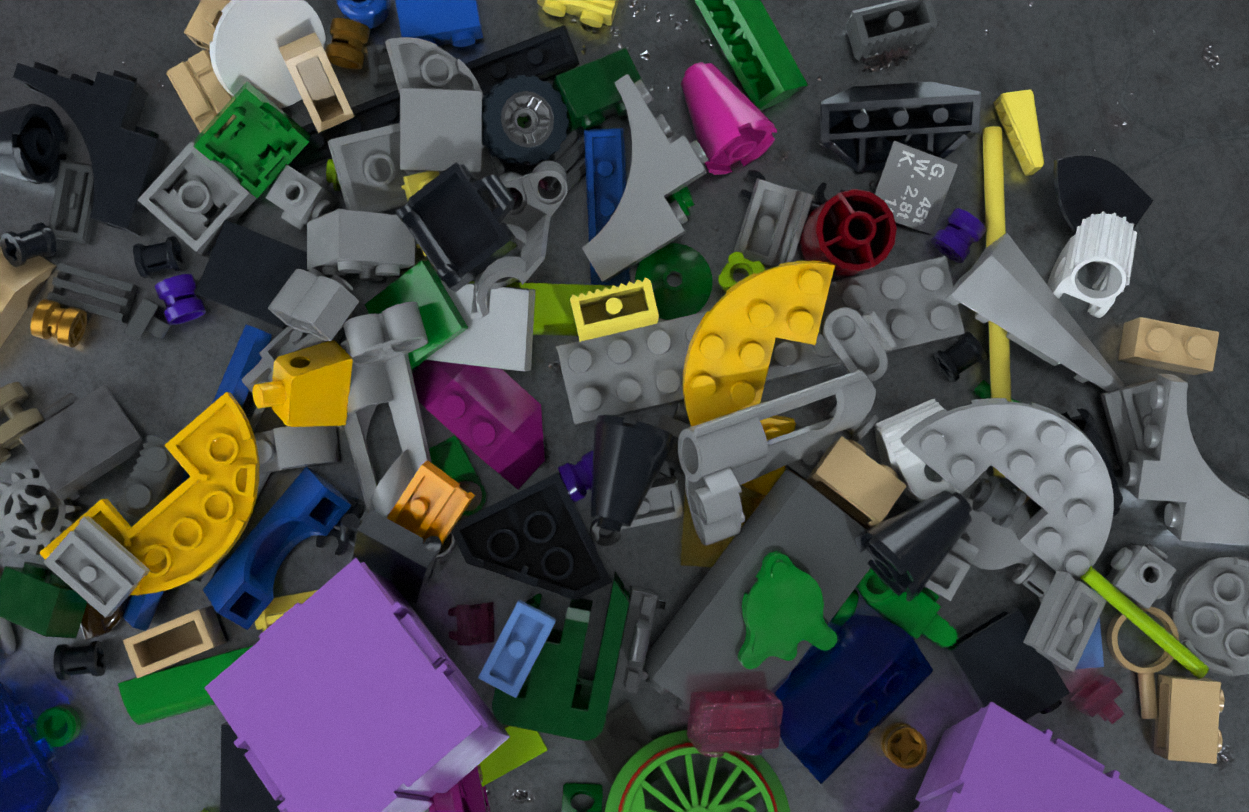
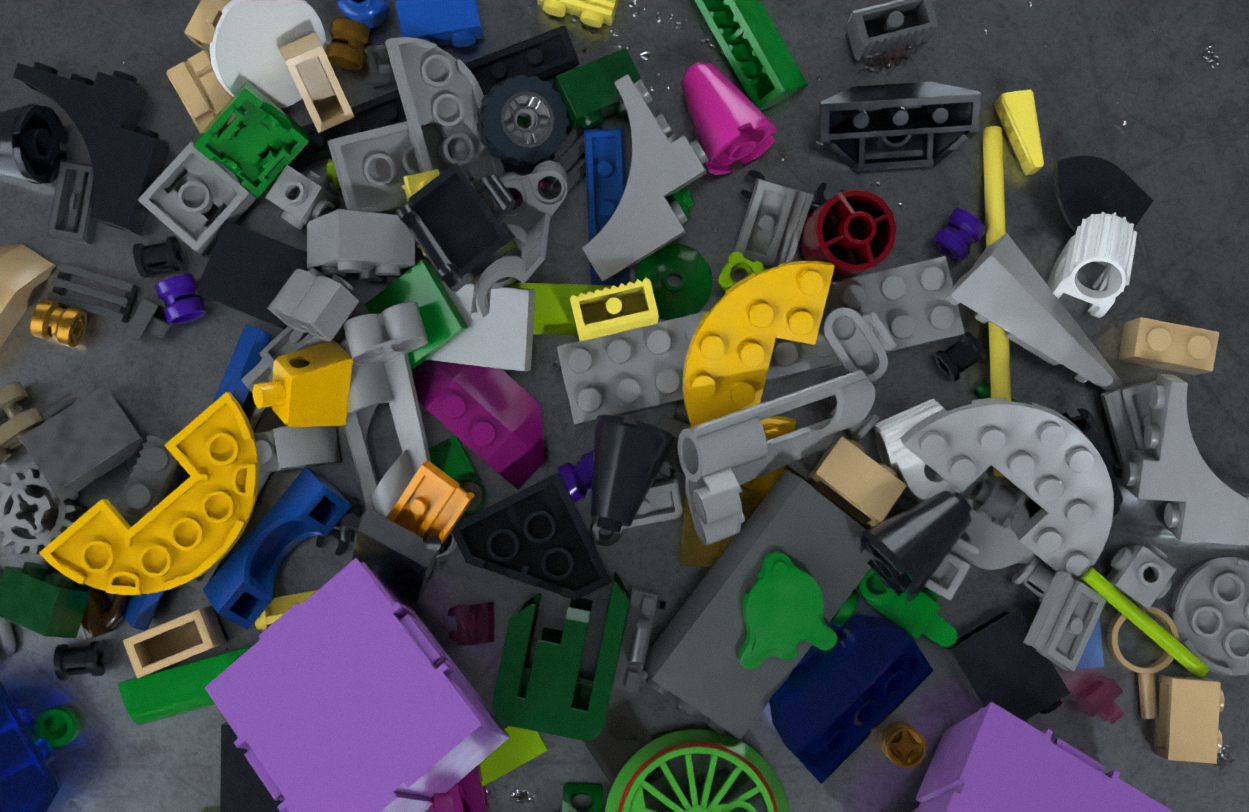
black bush [0,222,57,267] -> none
light grey plate [43,516,151,618] -> none
light grey piece [400,88,482,172] -> none
medium blue plate [478,600,557,698] -> none
clear pink brick [687,689,783,758] -> none
light grey sticker [875,141,958,235] -> none

